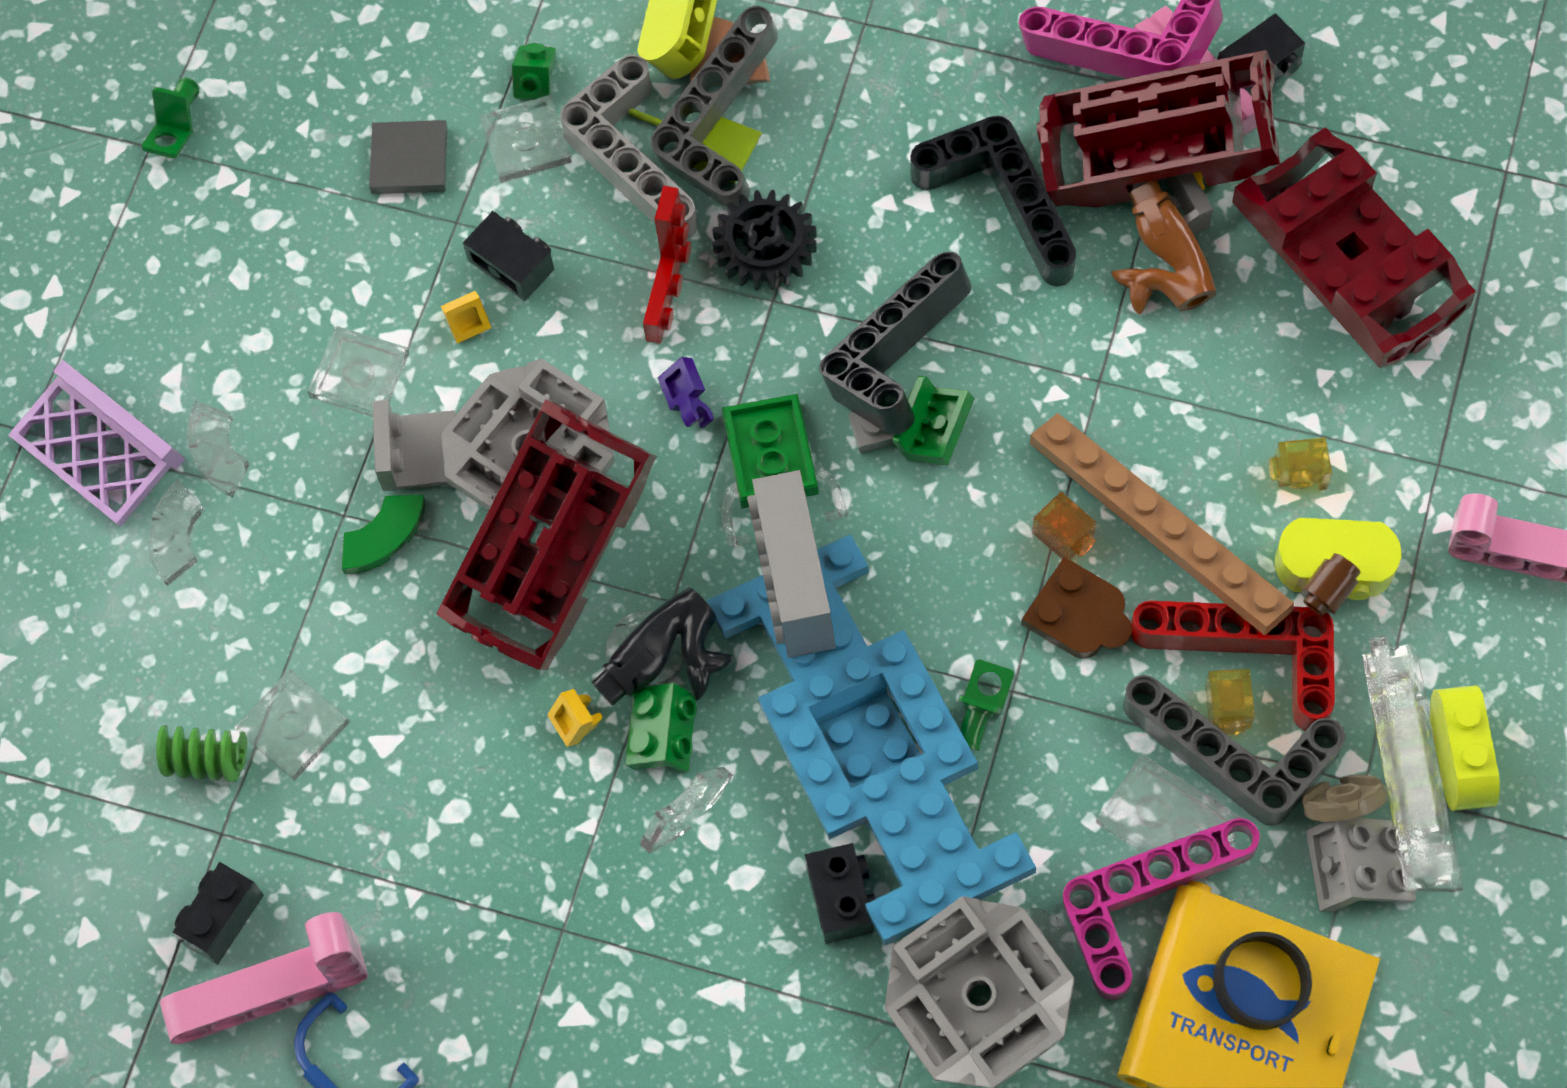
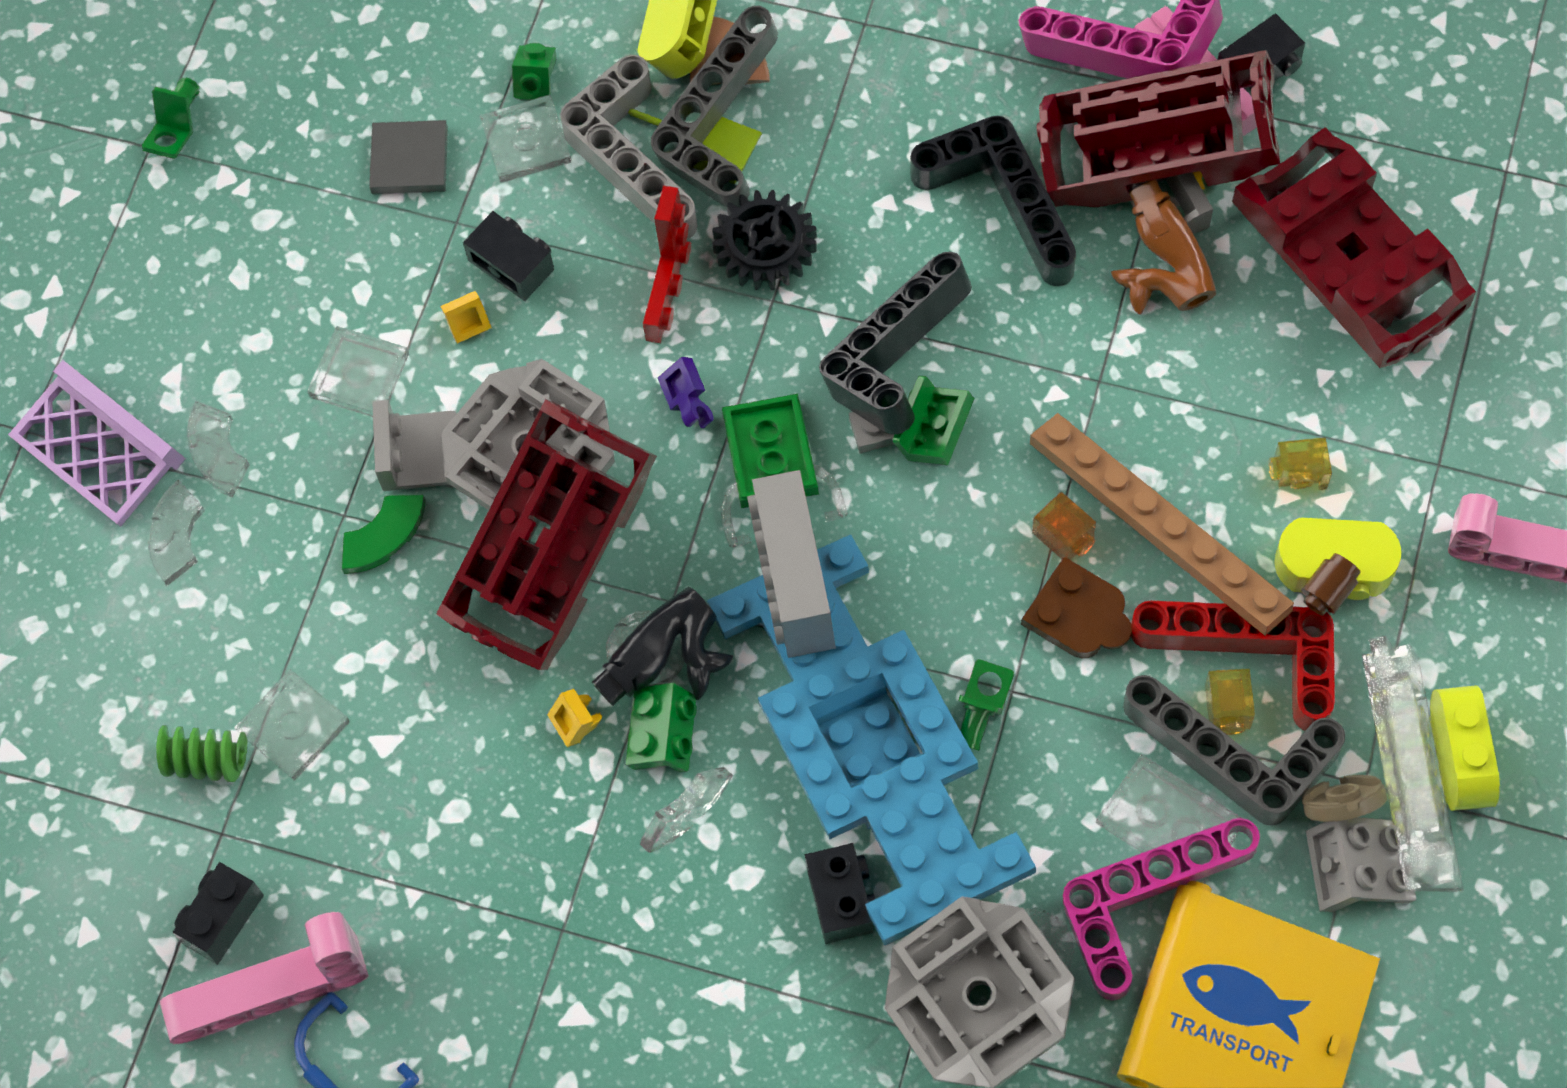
black tyre [1213,931,1312,1030] -> none

